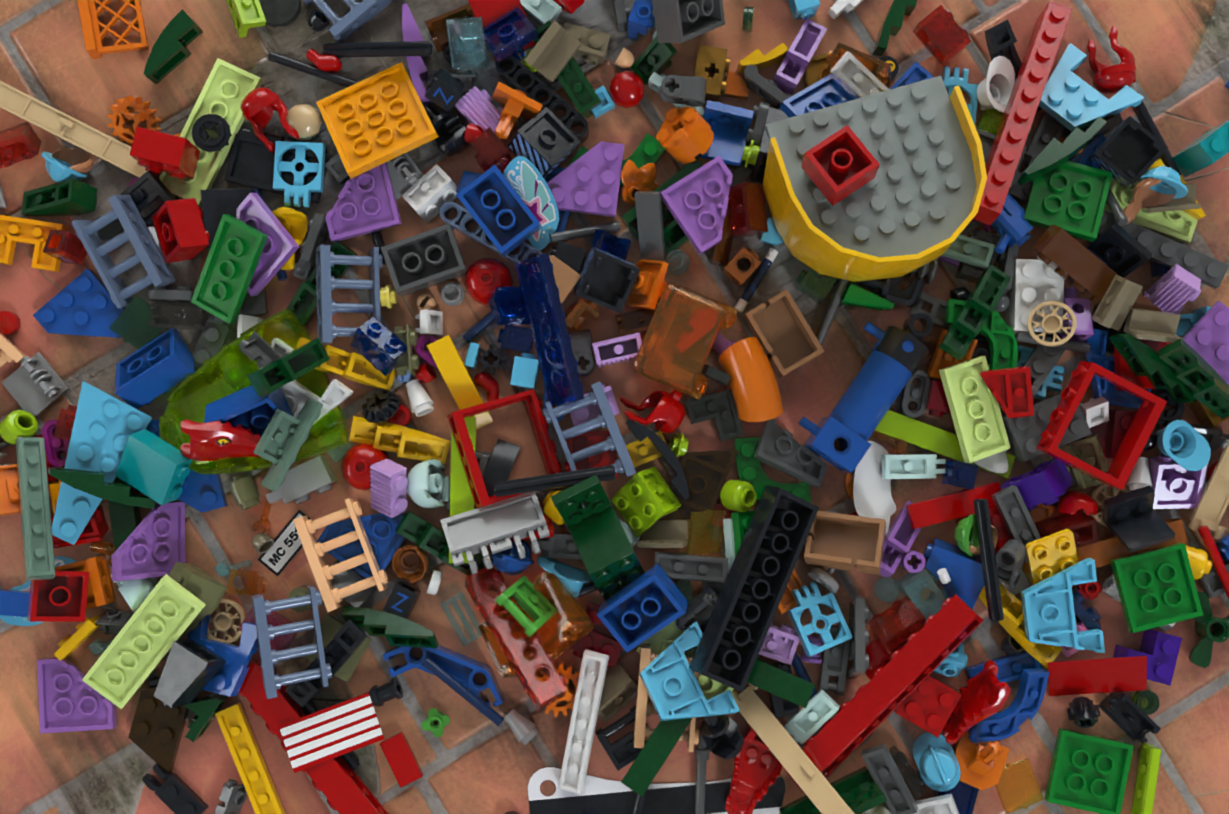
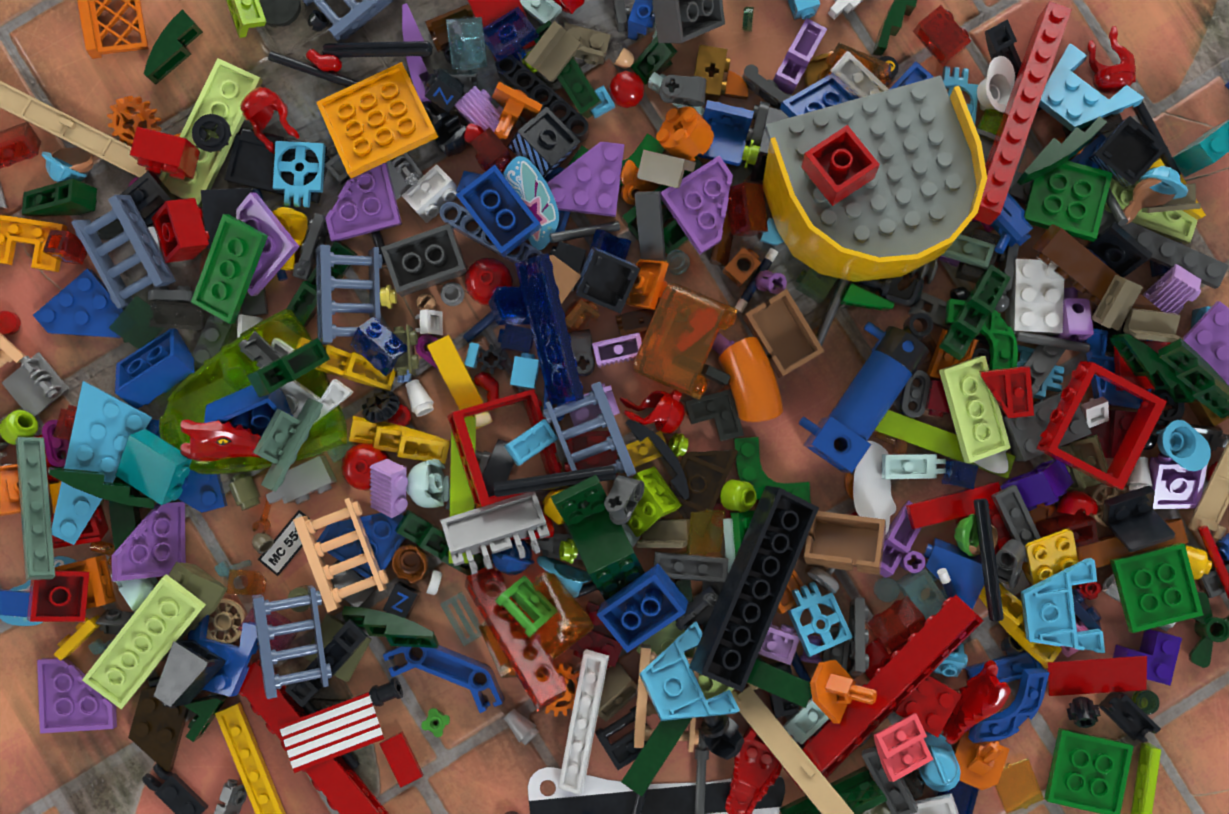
tan hair [286,104,323,141] -> none
red hinge [415,362,436,383] -> none
dark blue bar [422,657,504,726] -> none
yellow slope [737,43,789,74] -> none
dark grey wing [753,419,827,488] -> none
dark grey hinge [1021,112,1065,174] -> none
tan wheel [1027,301,1077,347] -> none
medium azure tile [1176,313,1196,337] -> none
none -> medium azure plate [504,419,559,466]
none -> lime plate [559,538,578,564]
none -> dark grey piece [604,475,644,525]
none -> dark tan panel [637,149,696,189]
none -> medium lavender bush [756,270,787,294]
none -> orange piece [810,660,877,723]
none -> coral slope [874,713,933,782]

